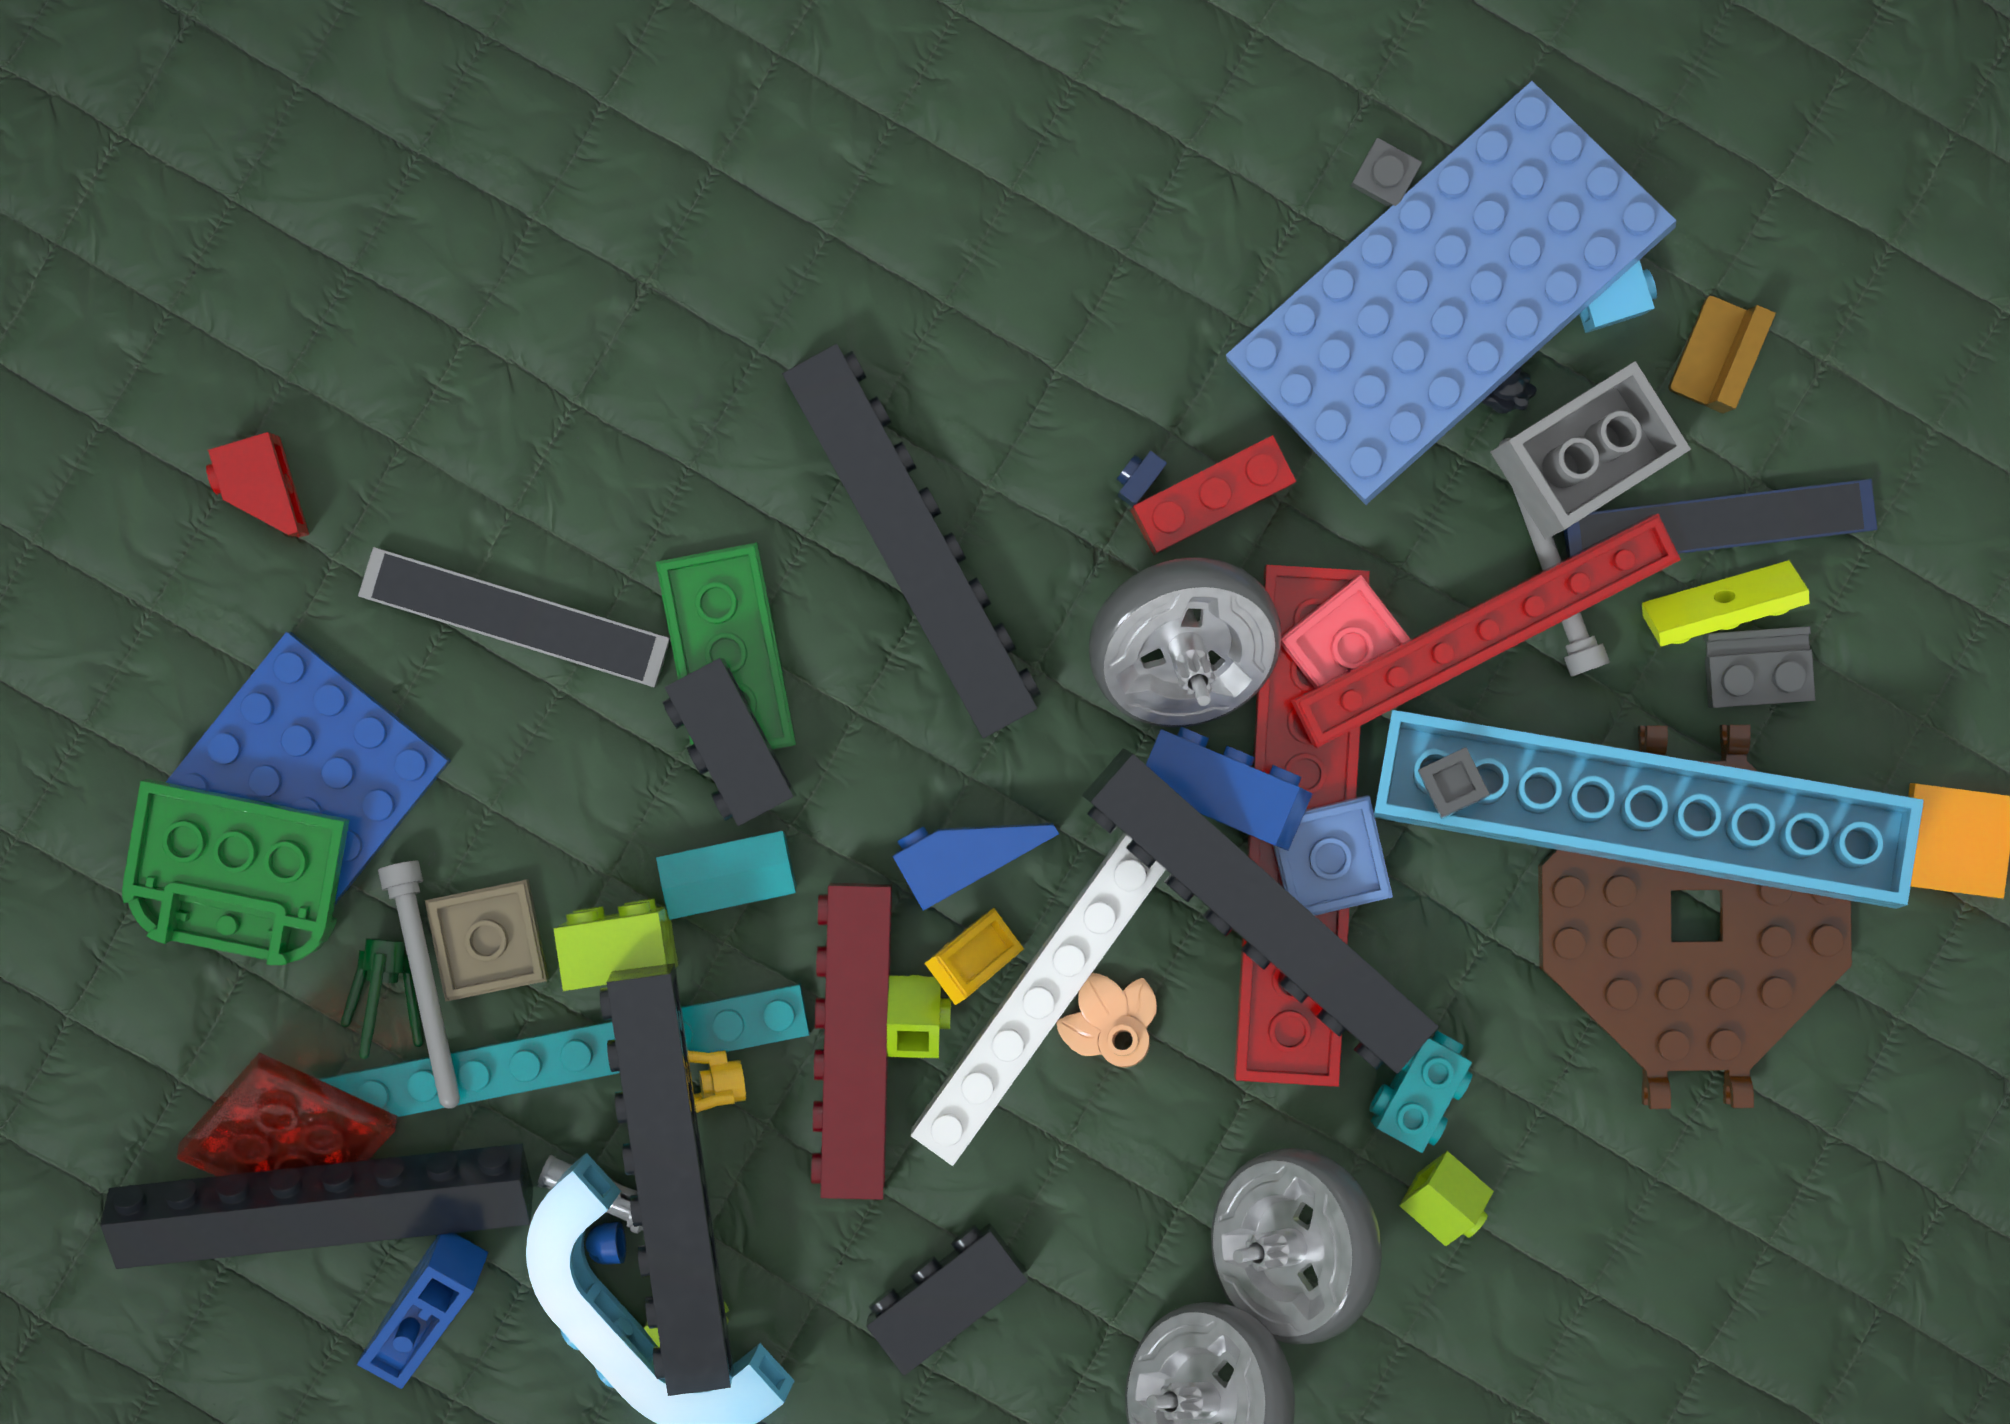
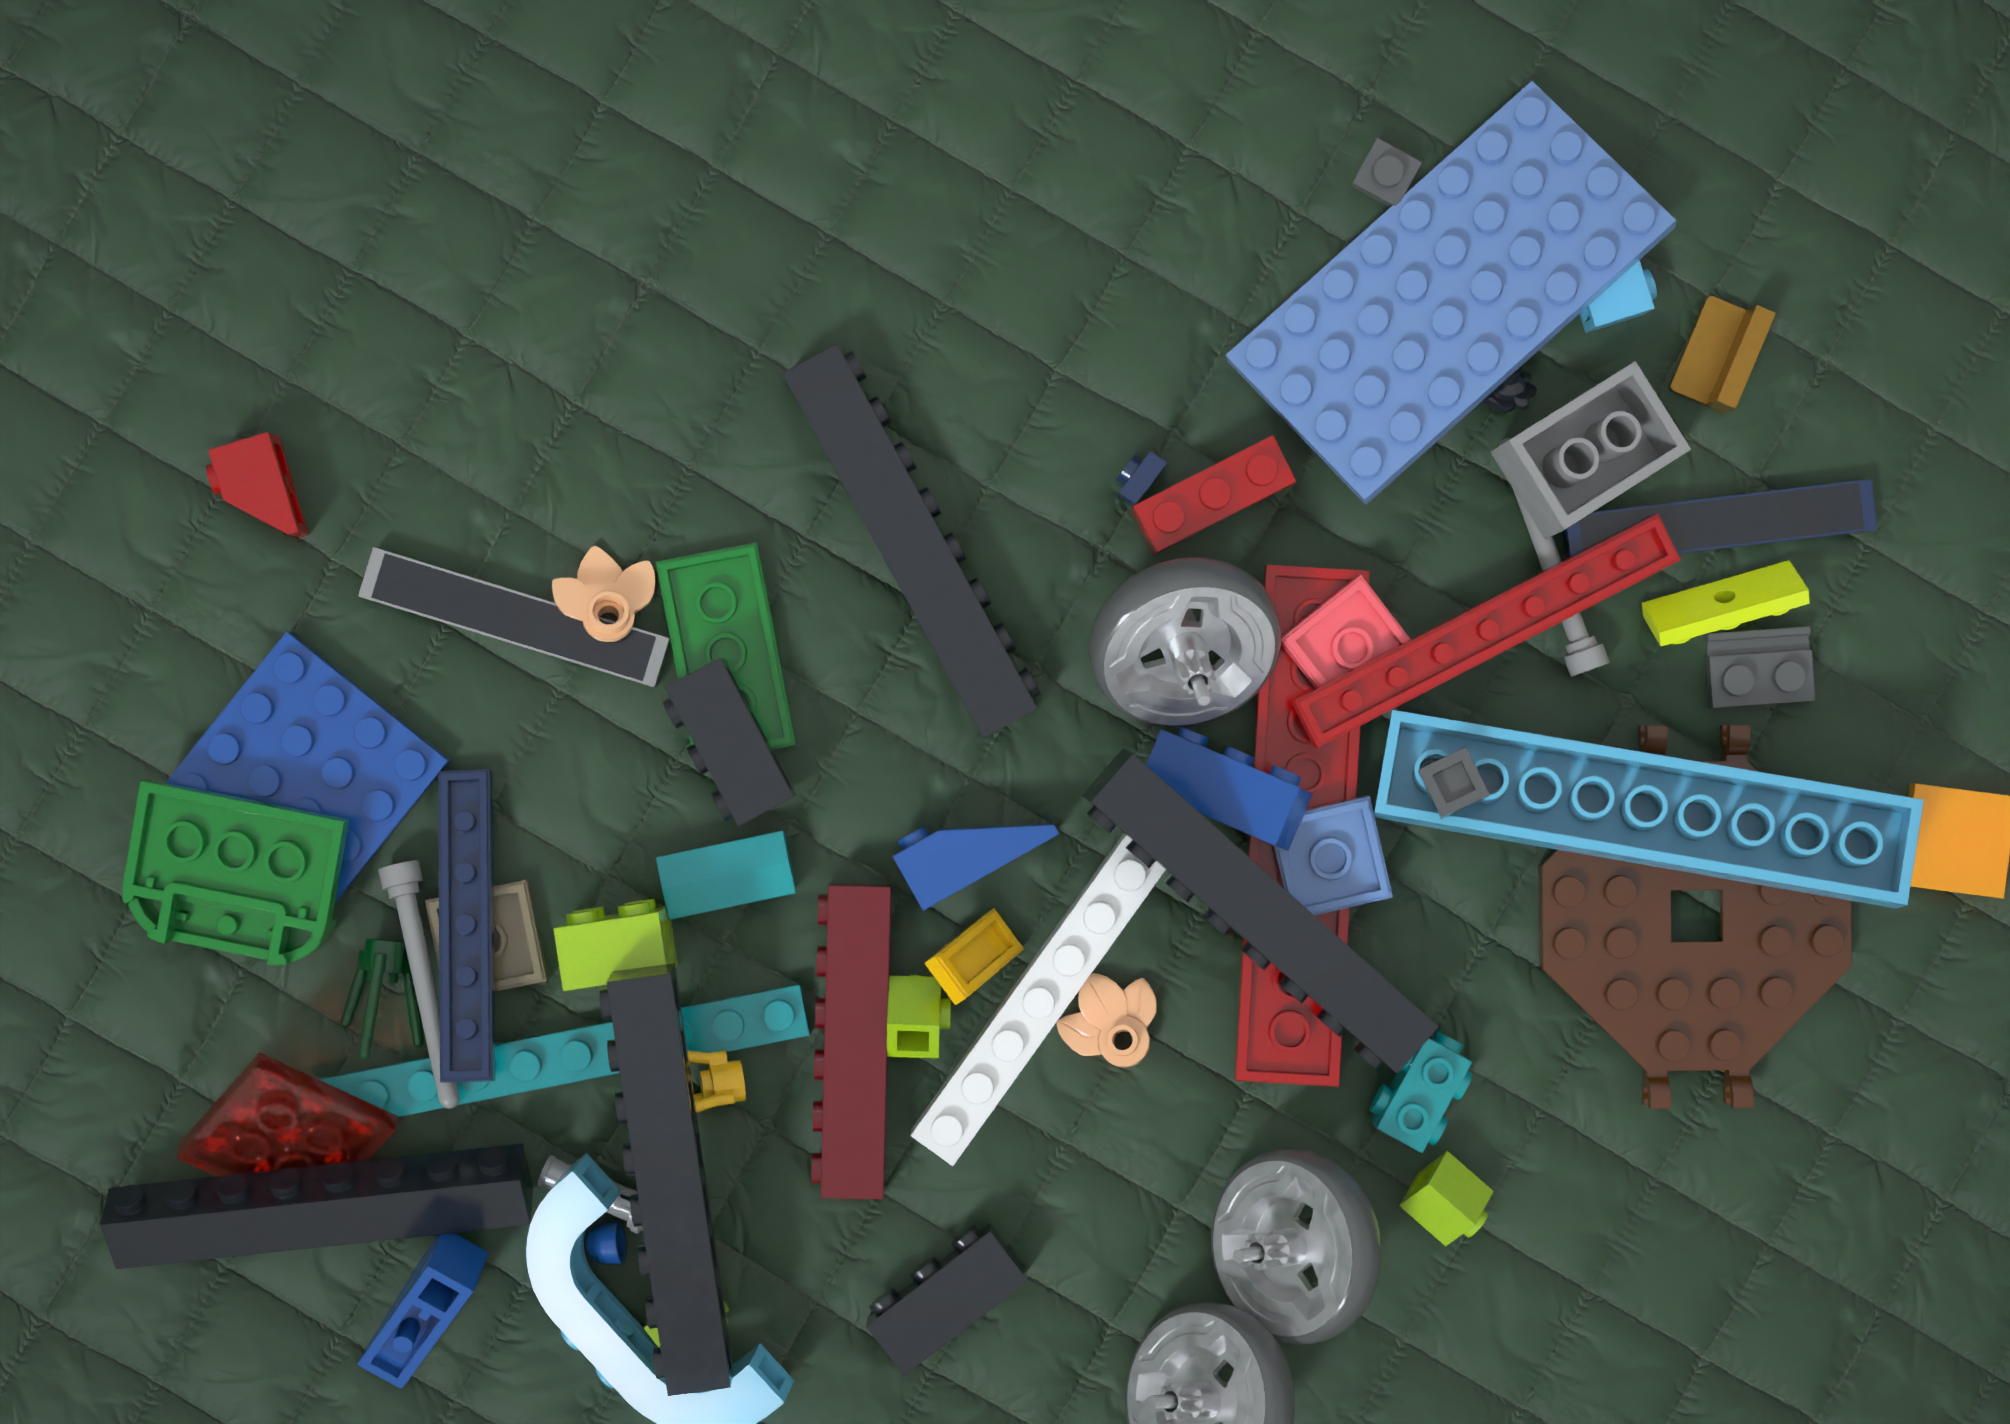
none -> dark blue tile [438,769,495,1083]
none -> light nougat plate [552,546,655,642]

